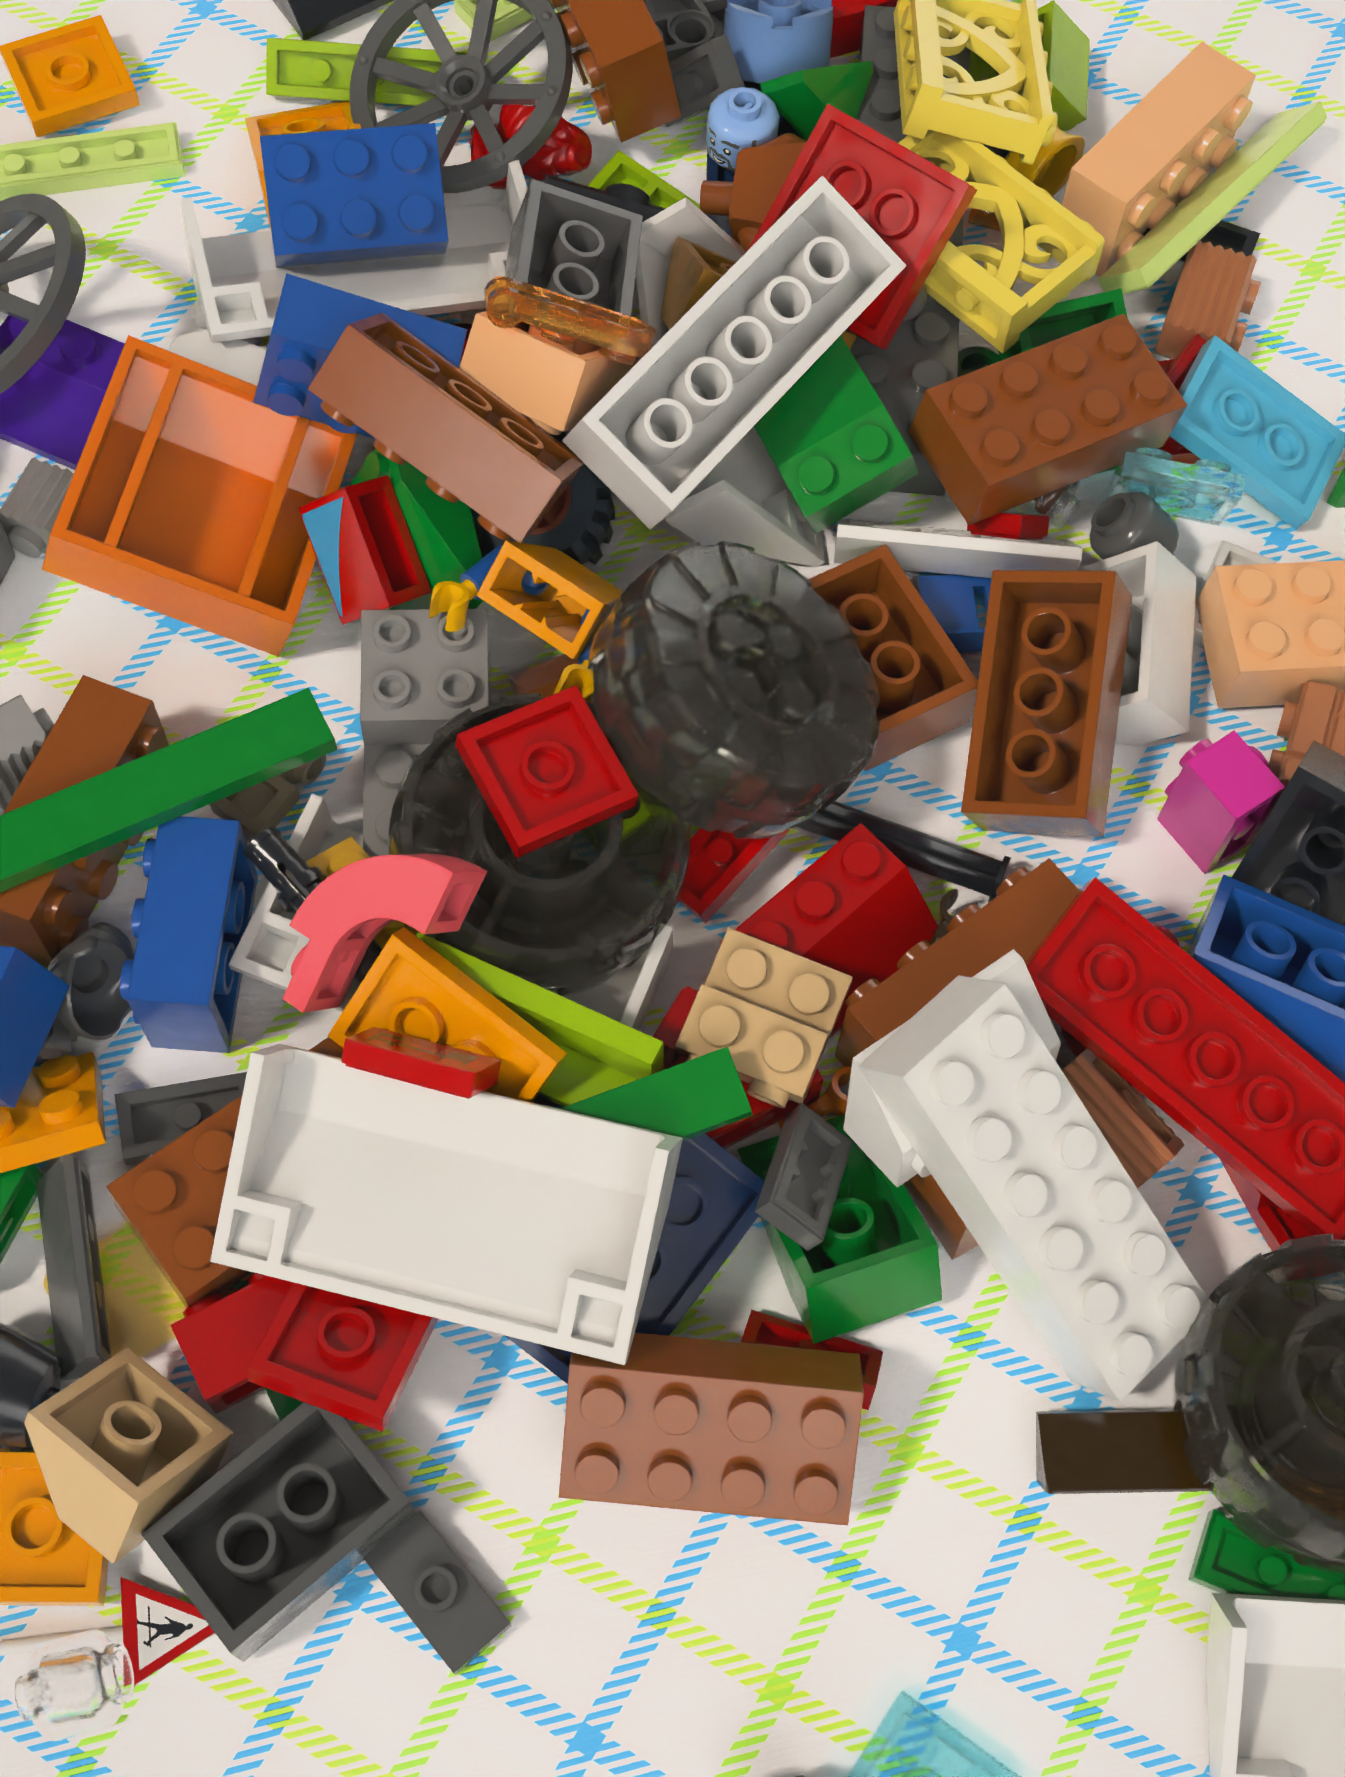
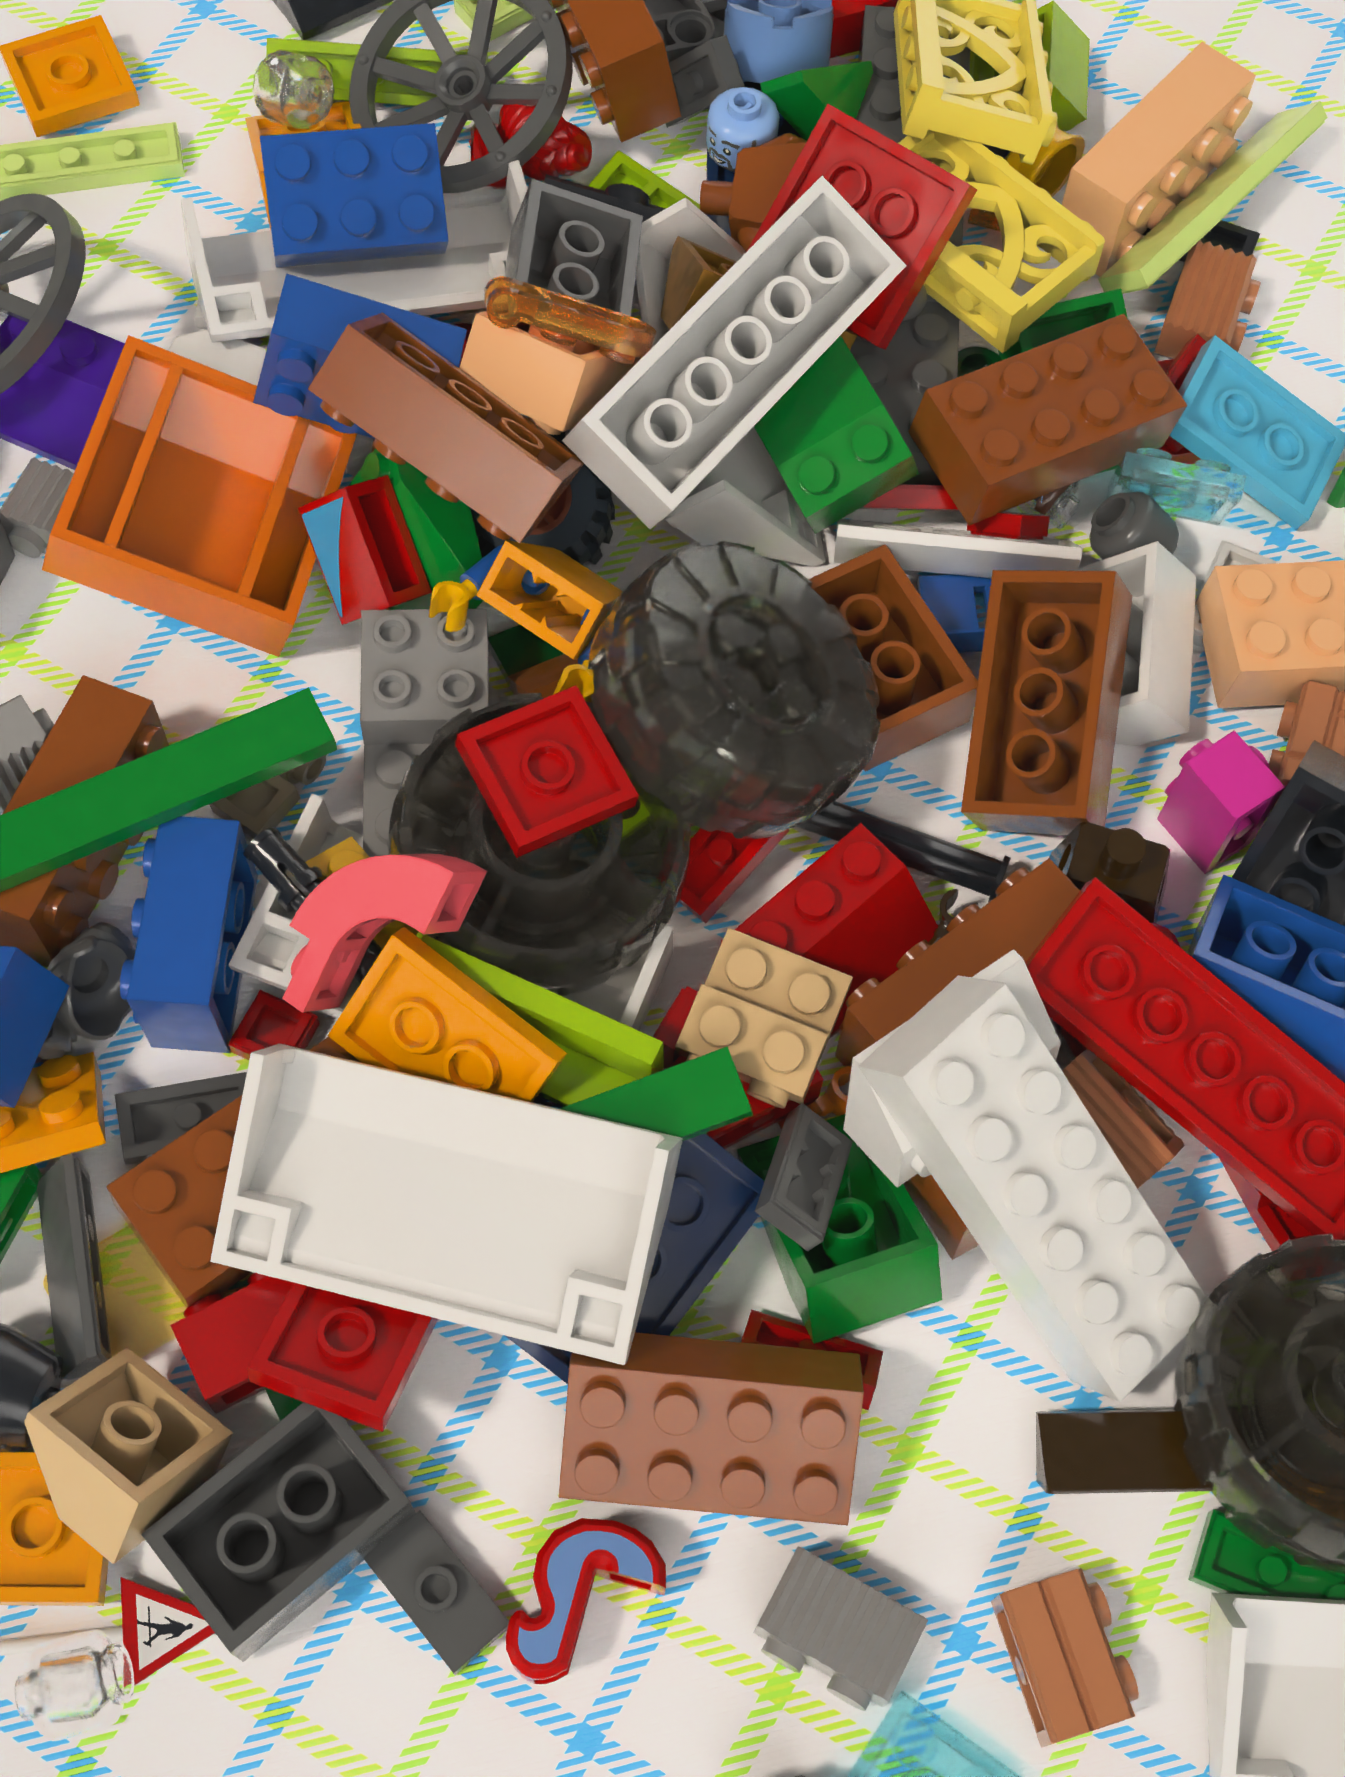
red tile [341,1027,501,1099] -> none
none -> red tile [228,989,320,1060]
none -> clear head [252,50,334,130]
none -> dark green tile [488,624,563,696]
none -> animal [505,1518,666,1685]
none -> light grey brick [753,1546,928,1711]
none -> red tile [859,485,959,511]
none -> nougat brick [990,1568,1139,1748]
none -> dark brown torso [1049,822,1170,924]

